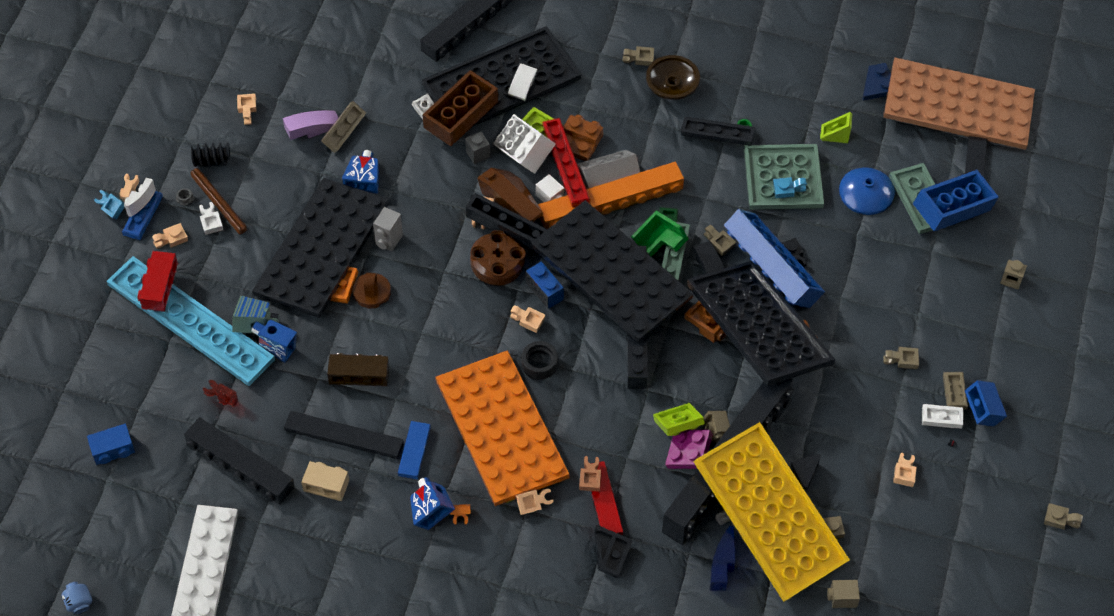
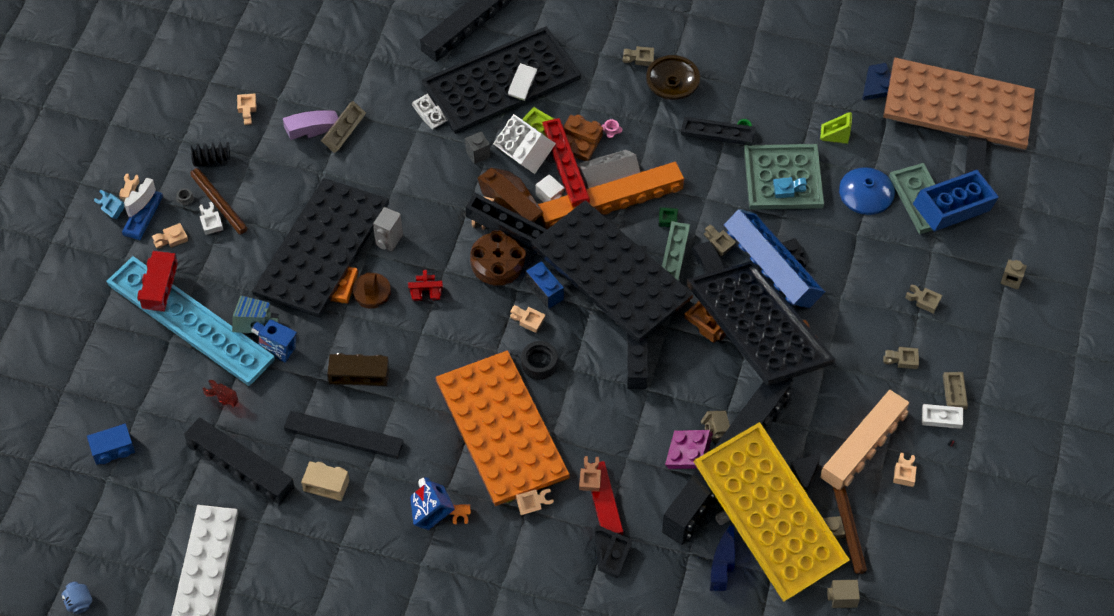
blue torso [342,150,379,193] -> none
blue tile [398,421,431,480] -> none
reddish brown brick [422,70,498,146] -> none
green panel [631,210,689,257] -> none
lime plate [653,403,705,436] -> none
blue brick [965,380,1007,426] -> none
dark tan plate [1044,503,1083,530] -> none
none -> red hips [408,270,443,301]
none -> bright pink plate [602,119,622,138]
none -> light nougat brick [820,390,909,490]
none -> reddish brown axle [833,486,867,574]
none -> dark tan plate [905,285,942,314]

